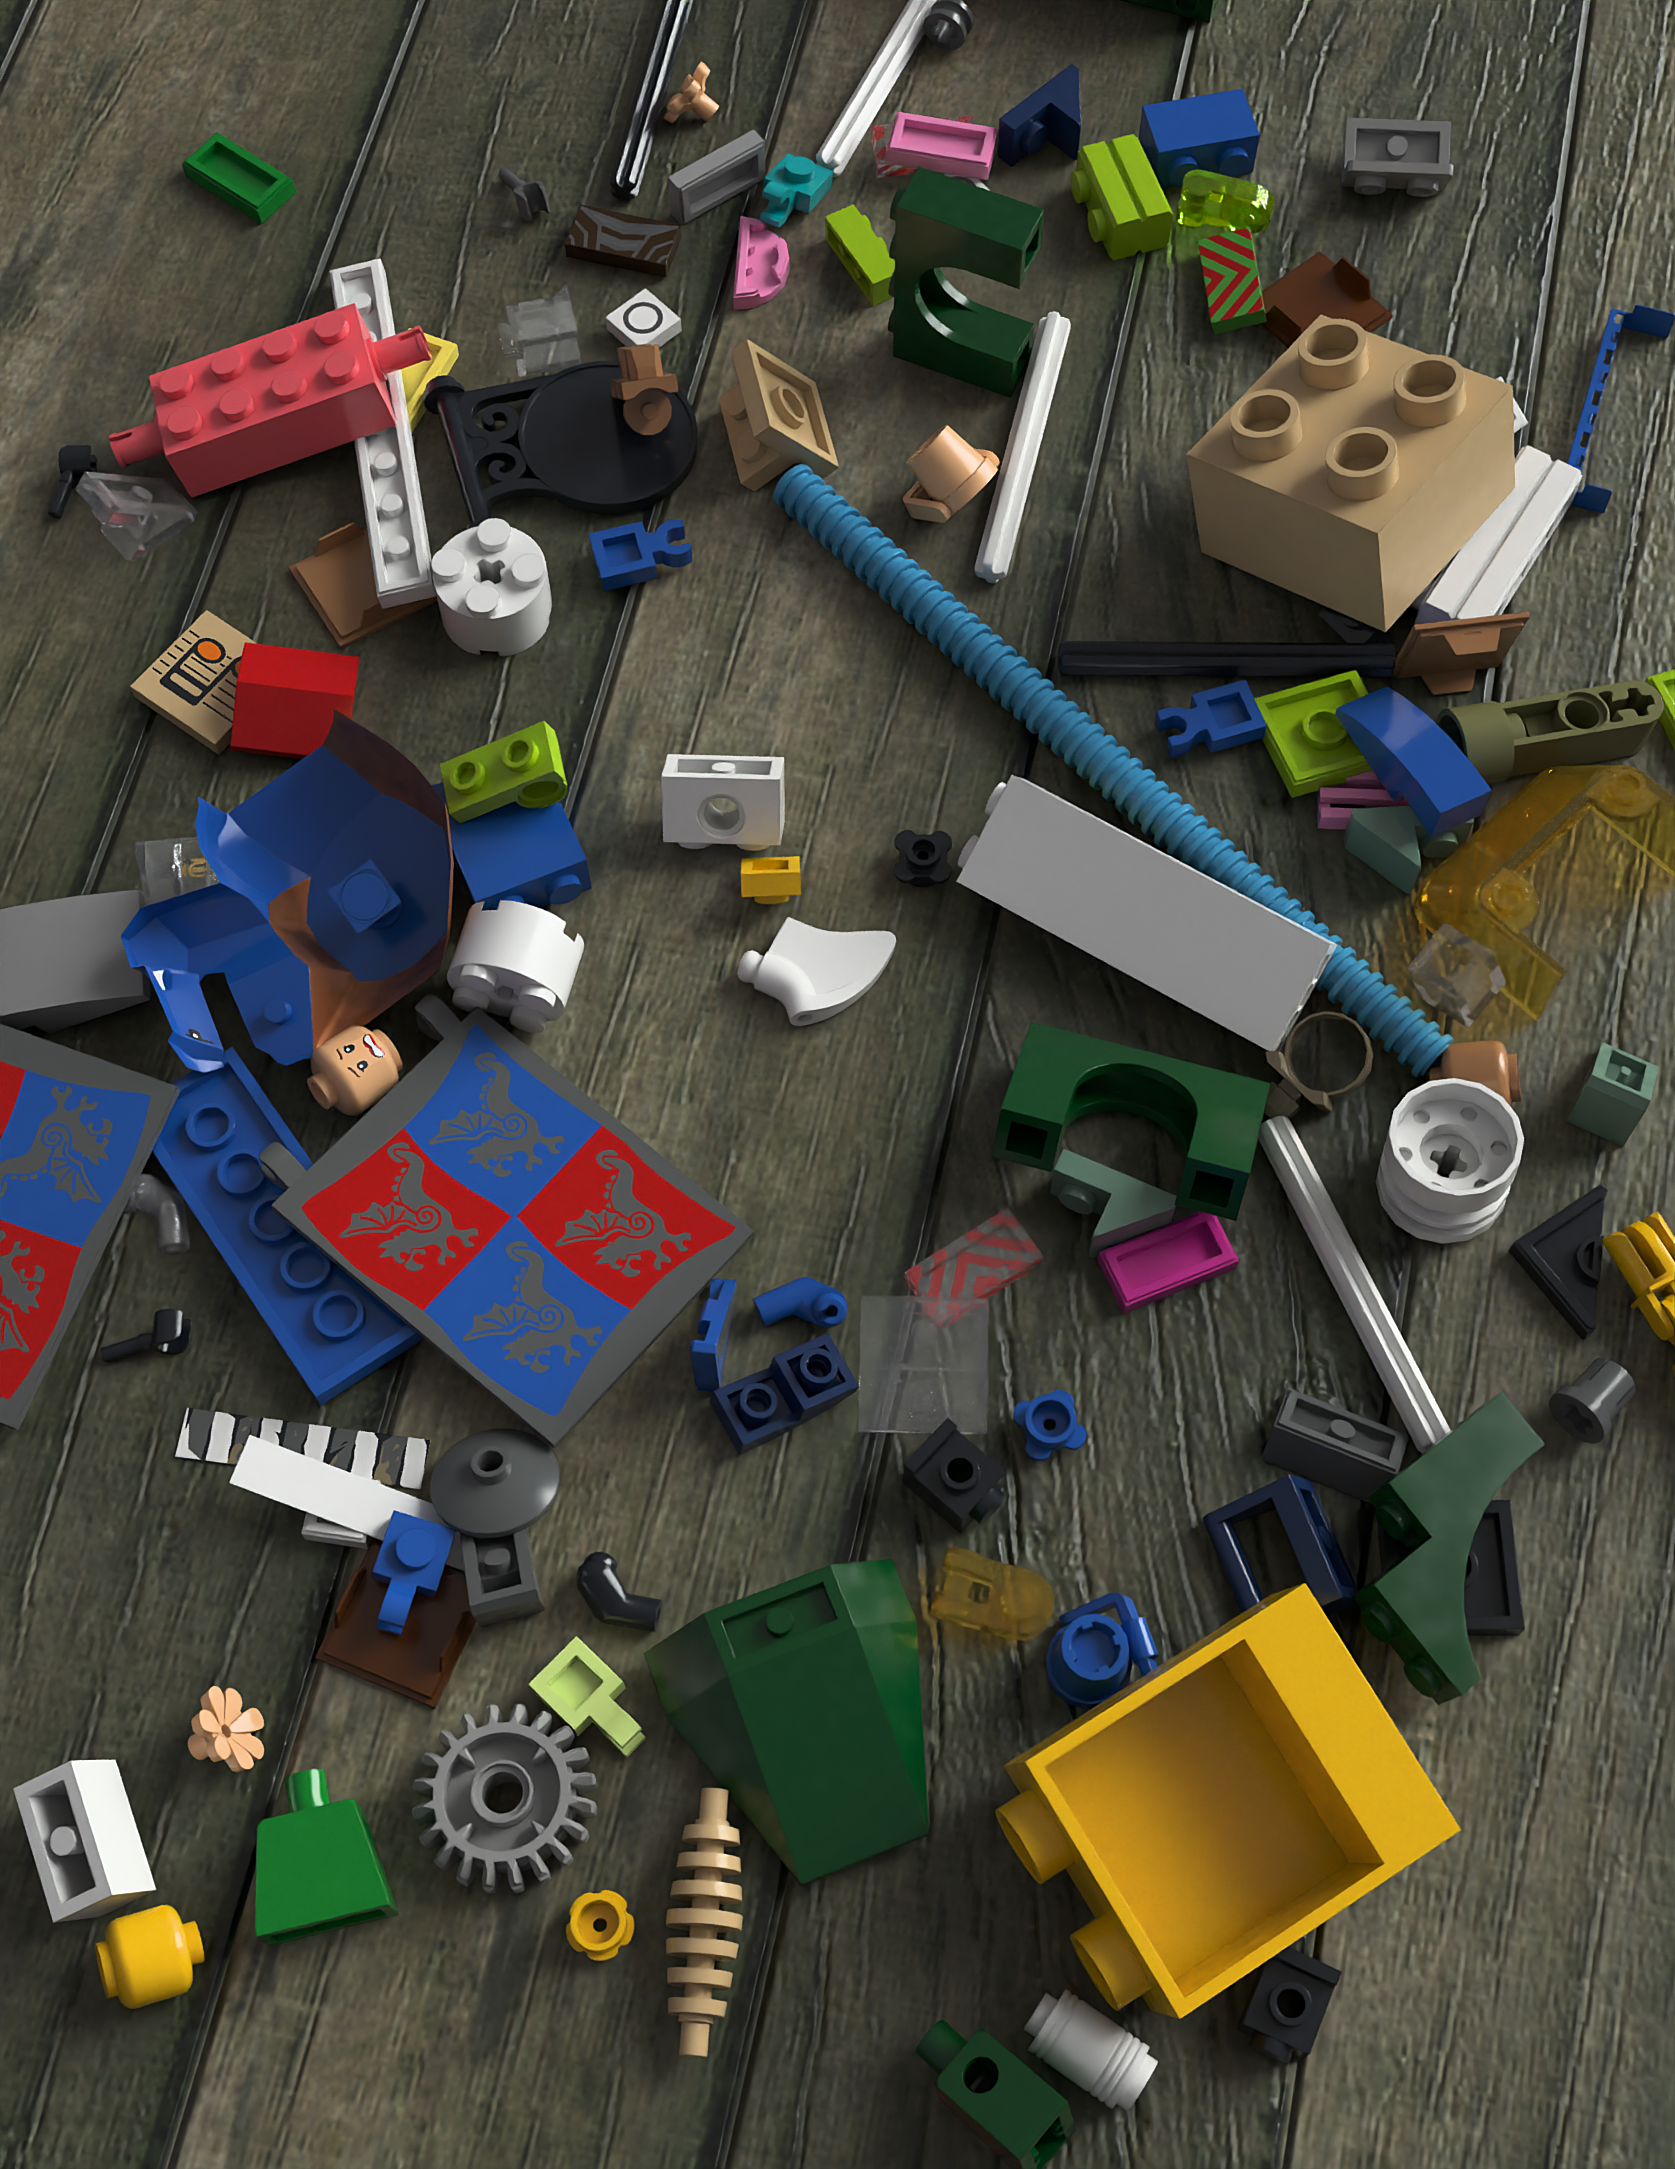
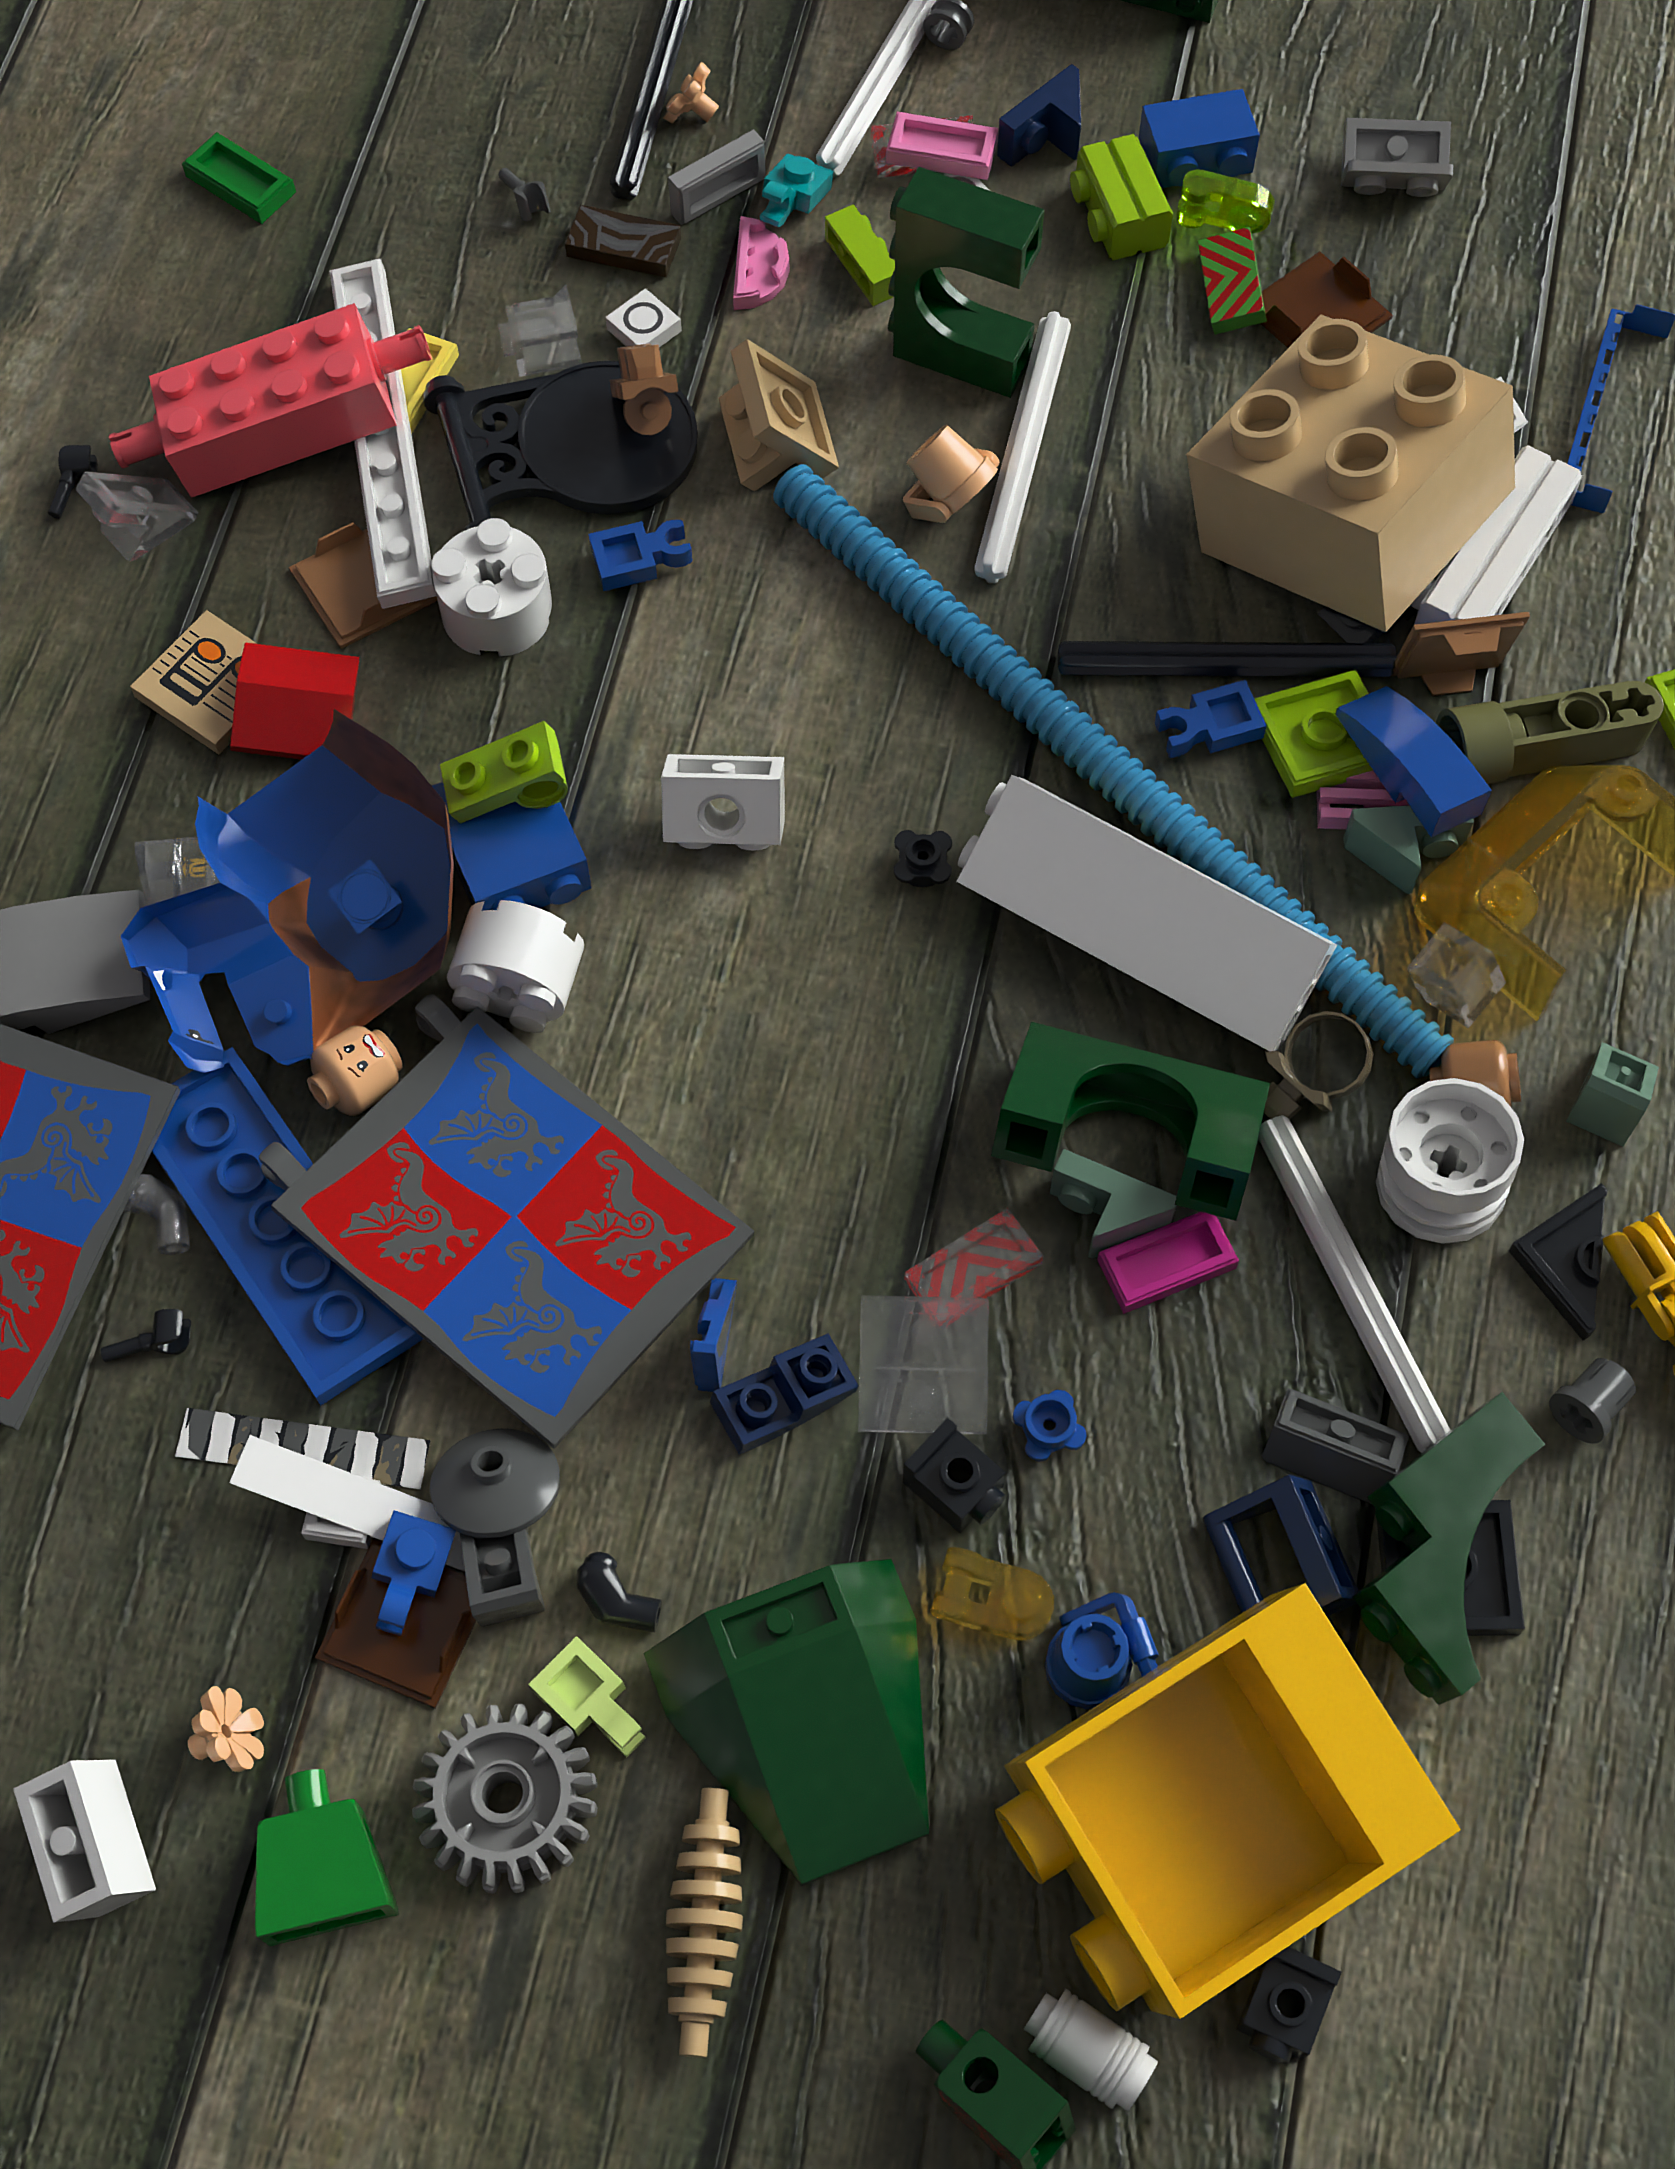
yellow head [95,1905,204,2009] -> none
yellow plate [566,1890,635,1961] -> none
white arm [737,917,896,1026] -> none
yellow plate [741,856,801,904] -> none
blue arm [752,1277,848,1328] -> none

